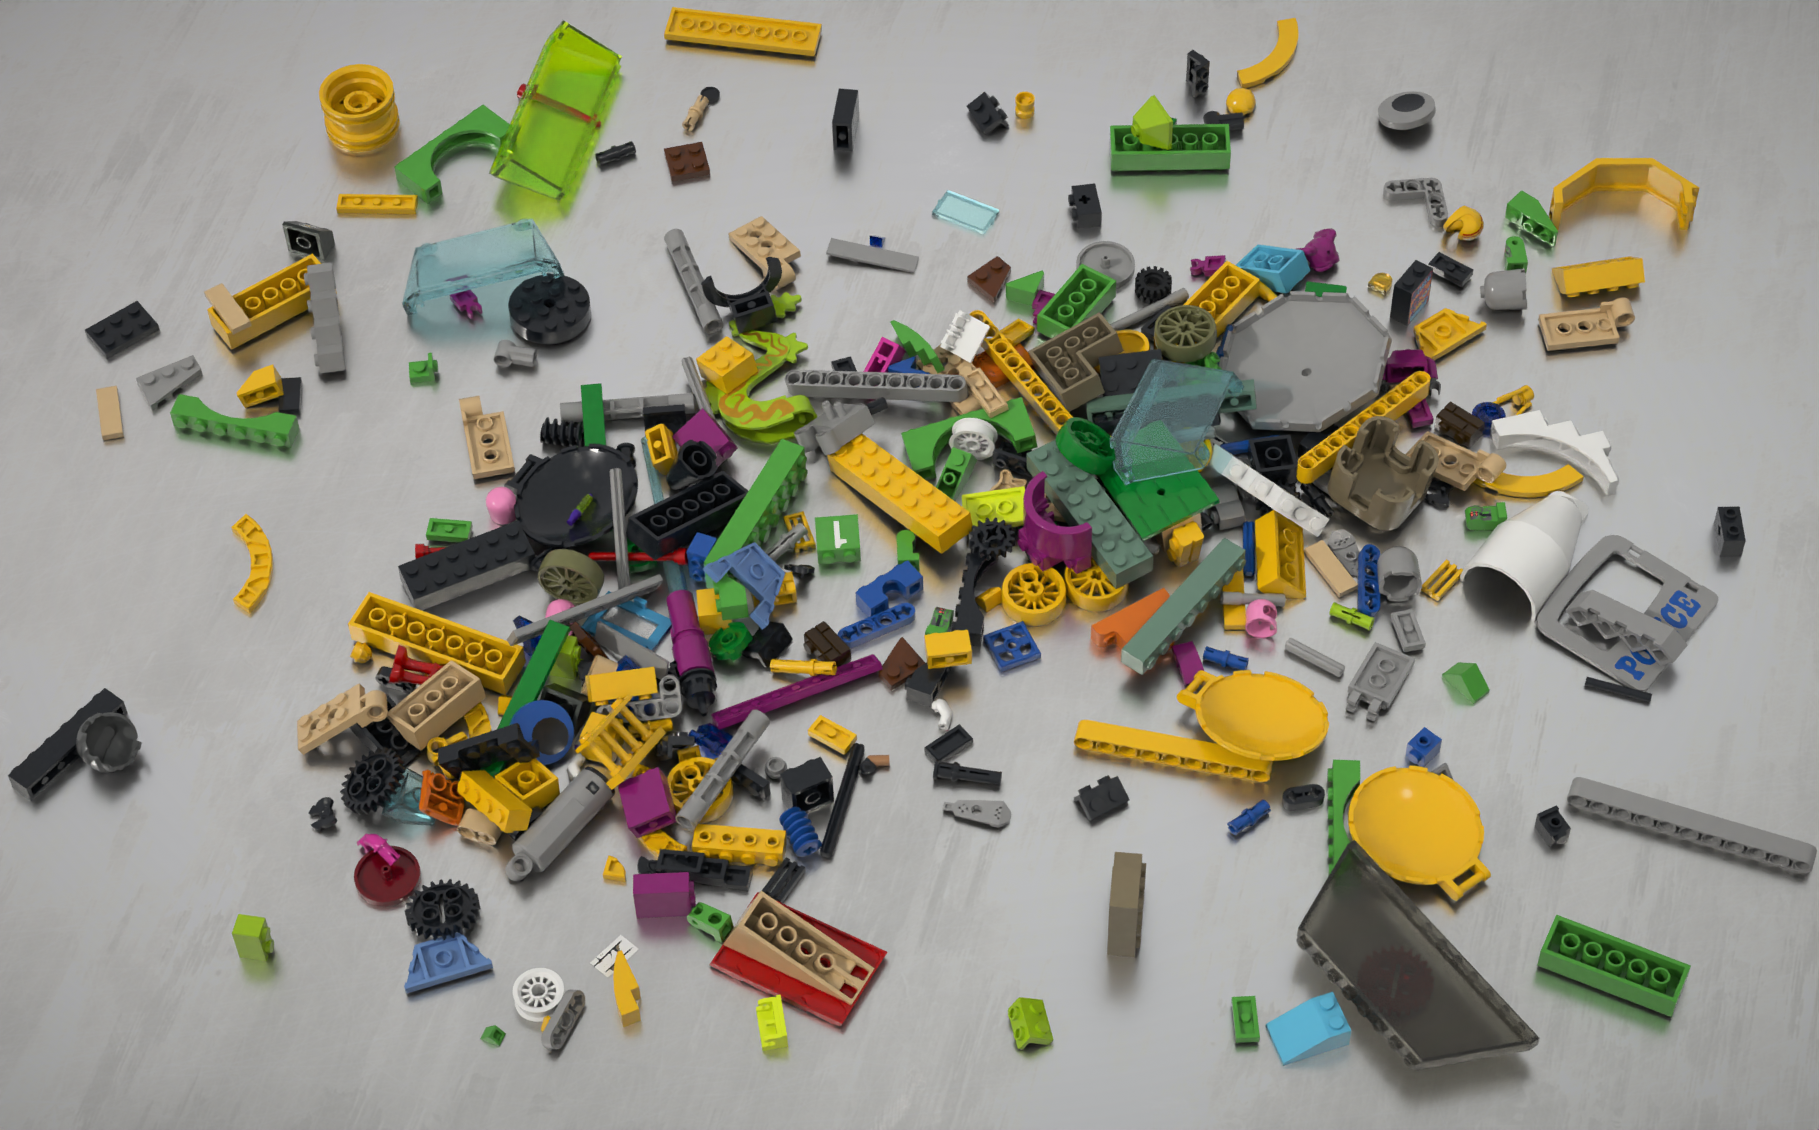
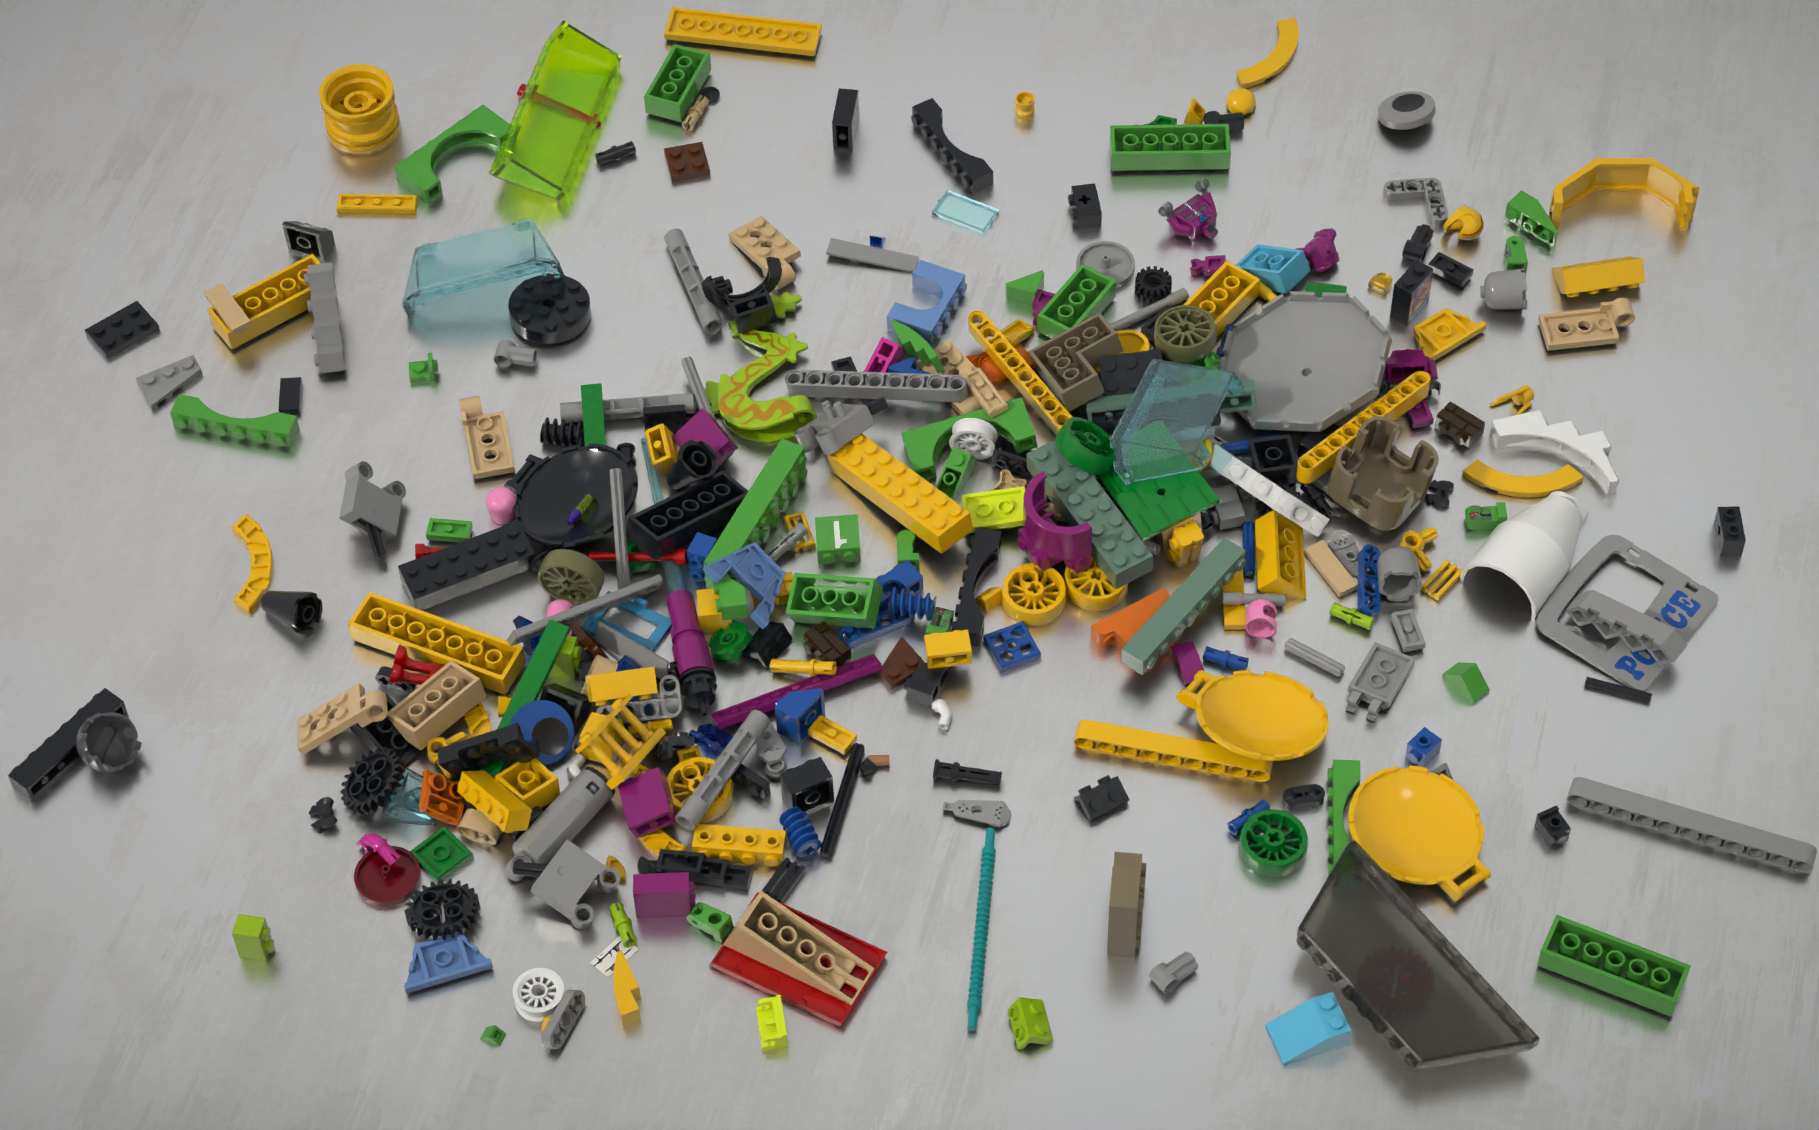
tan tile [96,385,124,440] -> none
yellow slope [237,364,284,408] -> none
yellow plate [350,641,372,663] -> none
magenta plate [449,285,483,319] -> none
yellow brick [696,336,758,394] -> none
black piece [784,564,815,578] -> none
black tile [924,724,973,762] -> none
white hinge [940,310,991,363] -> none
black bracket [967,92,1009,135] -> none
reddish brown wing [967,256,1011,303] -> none
black gear [969,518,1015,561] -> none
lime slope [1131,95,1173,150] -> none
black bracket [1186,50,1210,98] -> none
bright green plate [1231,996,1260,1043] -> none
tan hinge [1405,431,1506,491] -> none
clear blue gear [1472,402,1506,430] -> none
none -> black cone [261,591,323,635]
none -> light grey piece [339,461,406,559]
none -> green tile [410,826,474,884]
none -> light grey piece [512,839,620,929]
none -> lime pin [609,902,638,948]
none -> bright green brick [644,44,711,122]
none -> black gear [712,276,733,294]
none -> light grey piece [756,721,787,765]
none -> blue slope [775,688,825,745]
none -> bright green brick [786,573,883,629]
none -> medium blue arch [887,260,967,345]
none -> blue piece [889,587,937,621]
none -> black arch [911,98,993,194]
none -> teal hose [967,828,996,1031]
none -> light grey piece [1149,951,1198,994]
none -> magenta torso [1158,178,1218,240]
none -> yellow slope [1184,98,1206,124]
none -> green piece [1239,809,1308,877]
none -> yellow axle [1399,527,1438,572]
none -> black piece [1402,224,1434,262]

